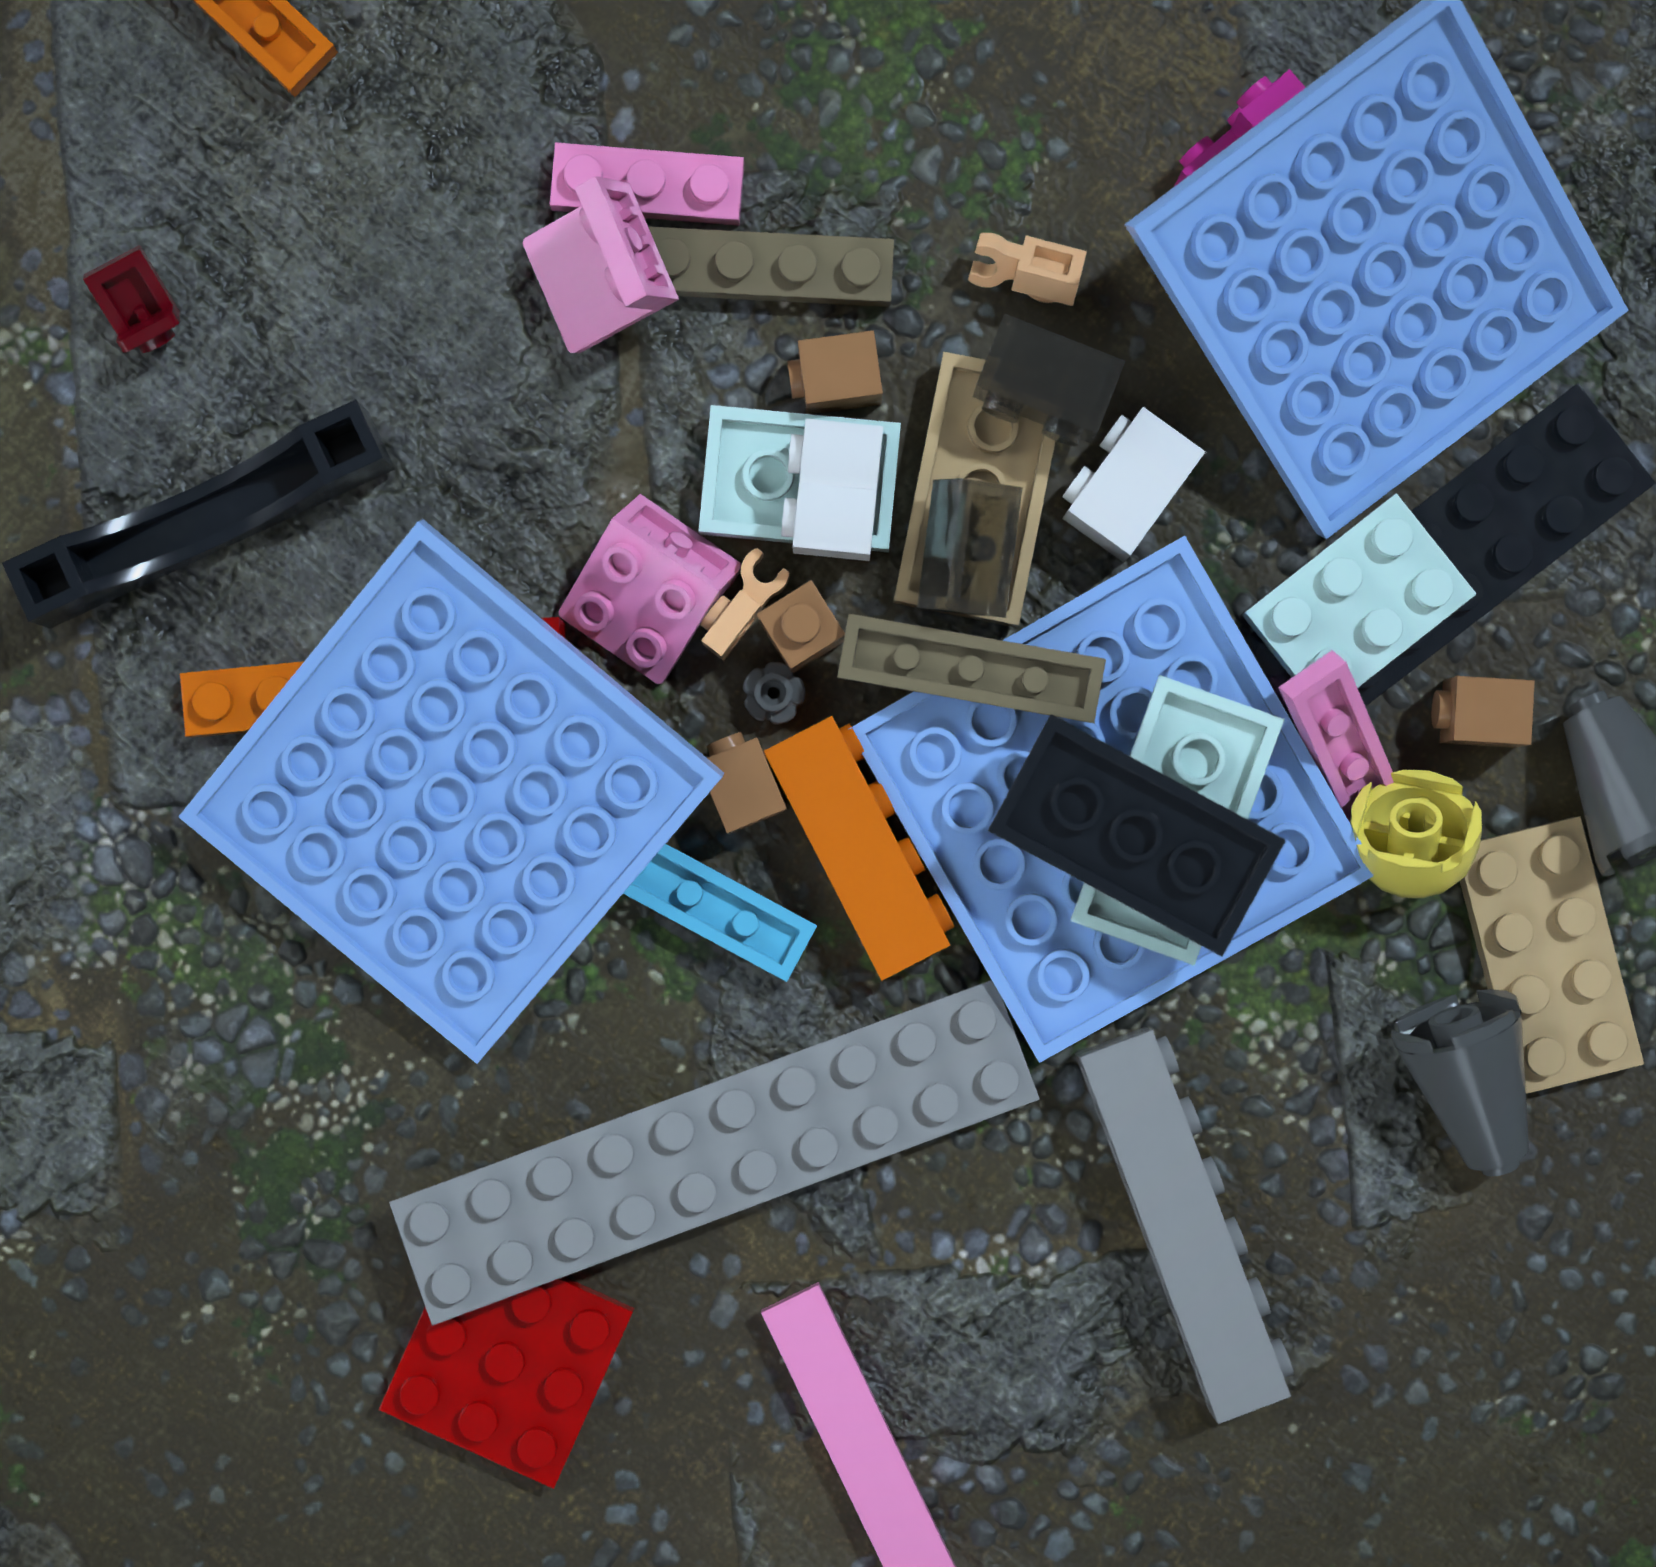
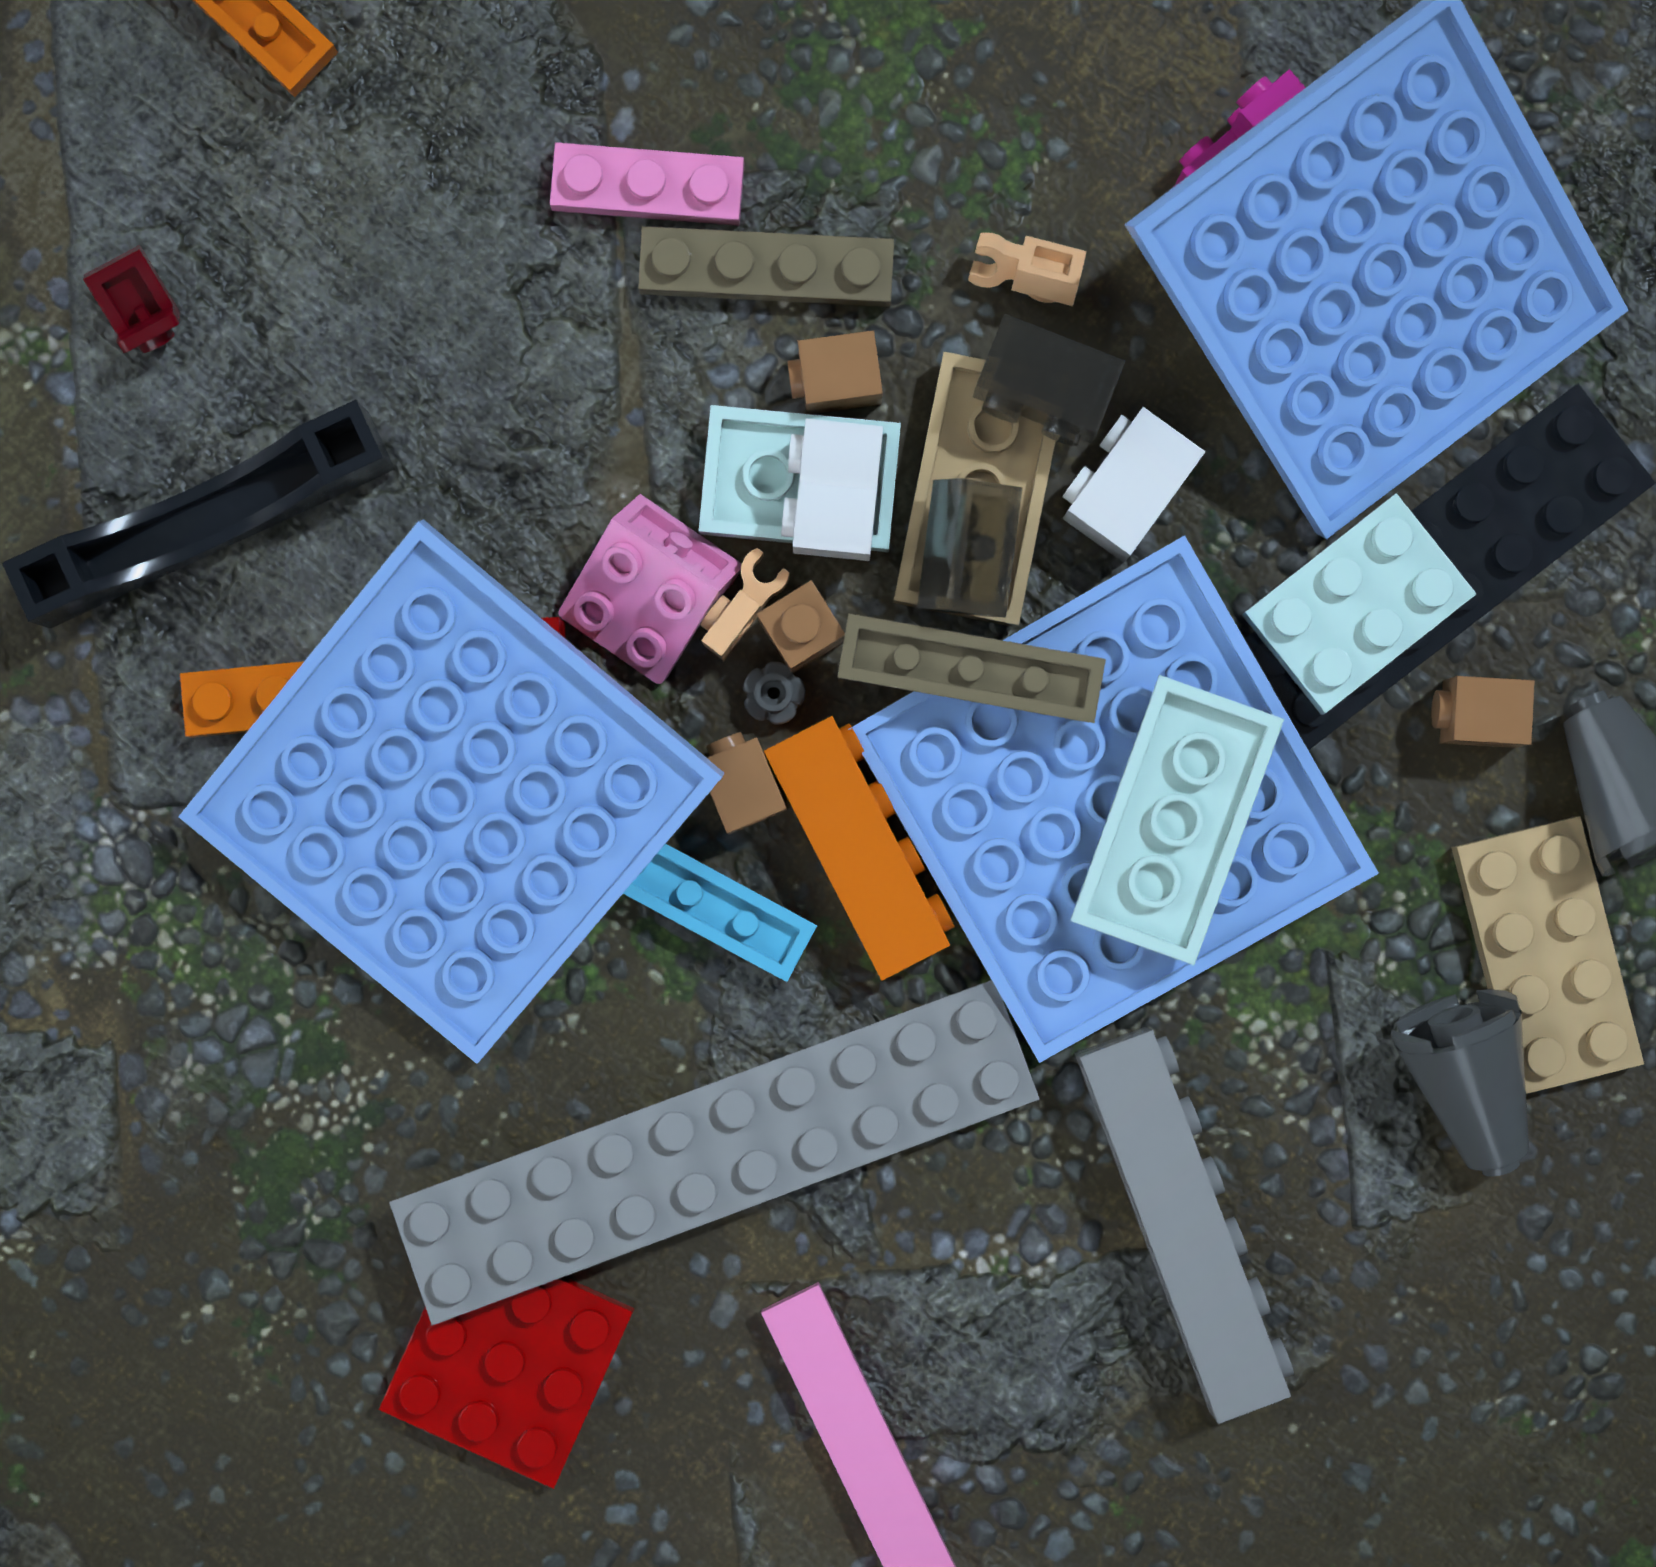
bright pink bracket [523,176,679,353] -> none
black plate [988,714,1286,957] -> none
bright pink plate [1279,650,1394,822] -> none
light yellow cylinder [1350,770,1482,899] -> none

